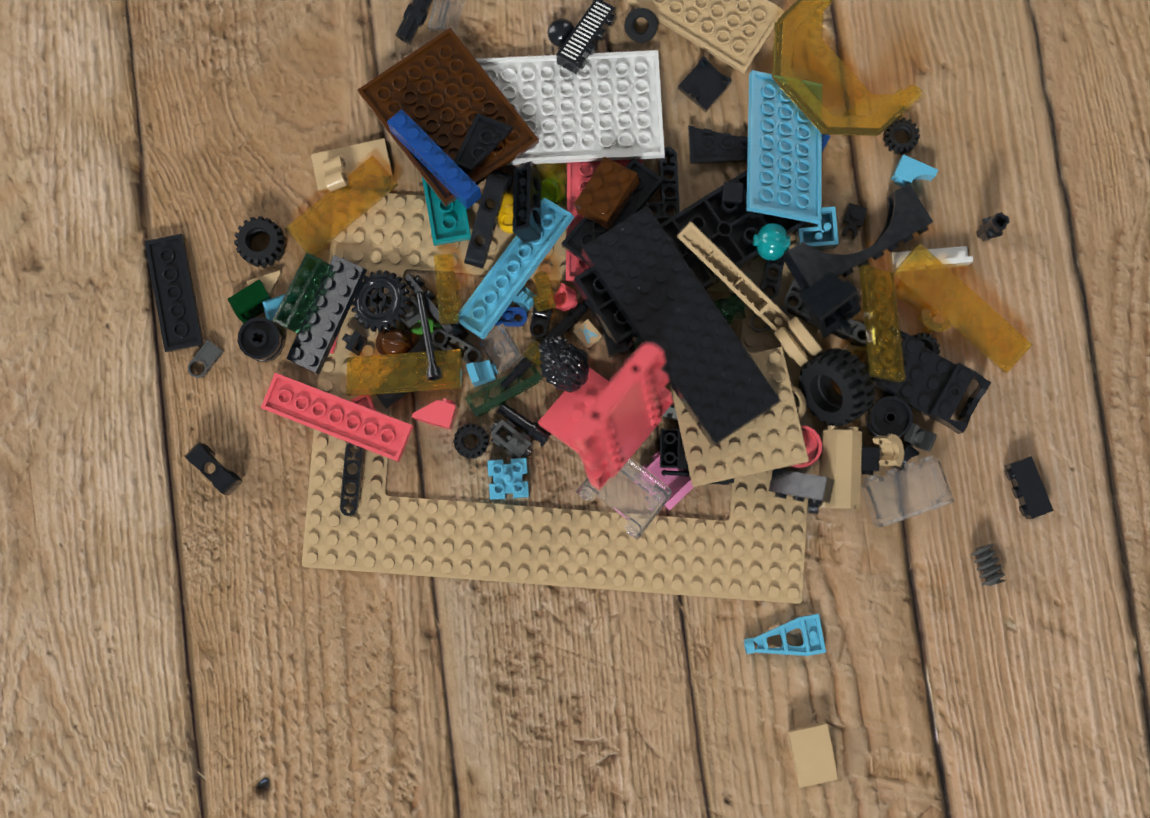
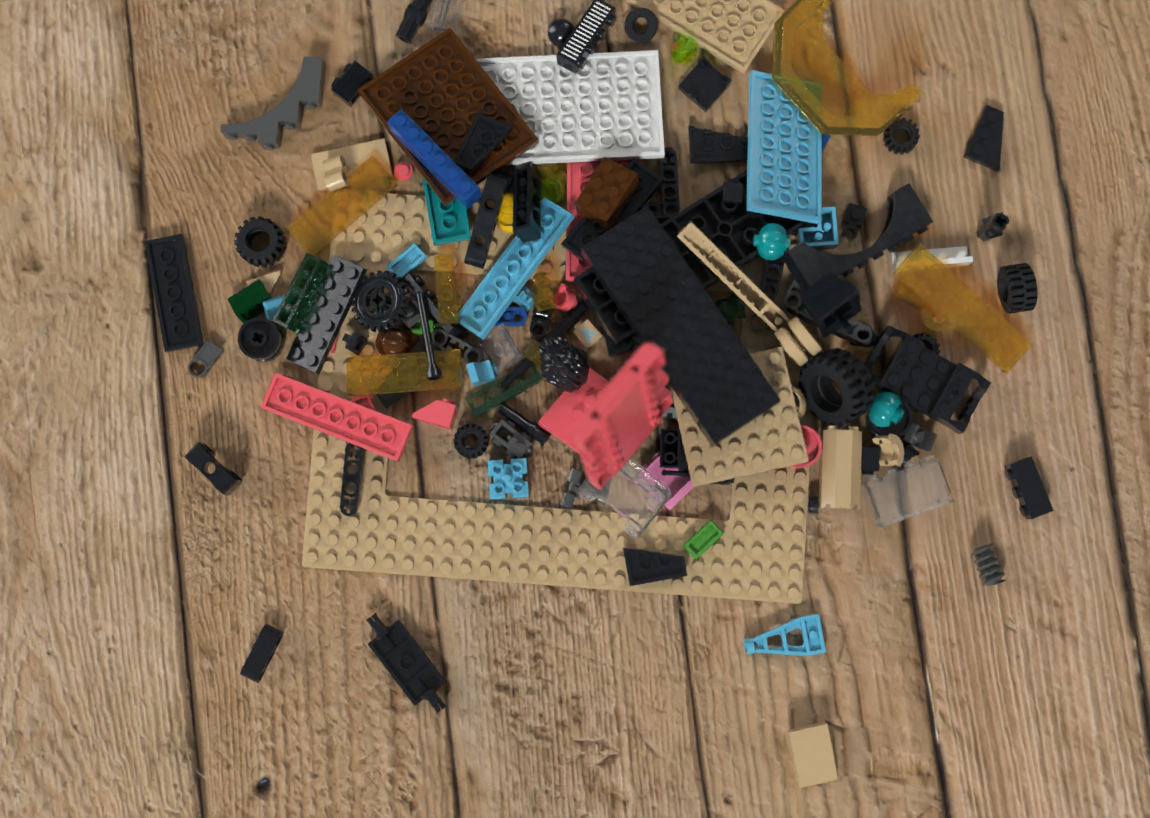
brick [769,469,834,505] -> none
clear yellow plate [859,265,905,382] -> none
medium azure arch [891,154,938,187] -> none
none -> dark grey arch [220,56,326,150]
none -> black beam [240,624,284,683]
none -> black brick [331,60,374,107]
none -> black plate [366,613,447,713]
none -> medium azure tile [386,242,428,279]
none -> coral plate [394,162,413,181]
none -> dark grey bar [561,468,609,508]
none -> black wing [623,548,688,586]
none -> clear neon green head [670,37,698,65]
none -> bright green tile [683,519,724,560]
none -> teal plant [868,392,904,427]
none -> black wing [963,105,1004,172]
none -> black tyre [997,263,1038,314]

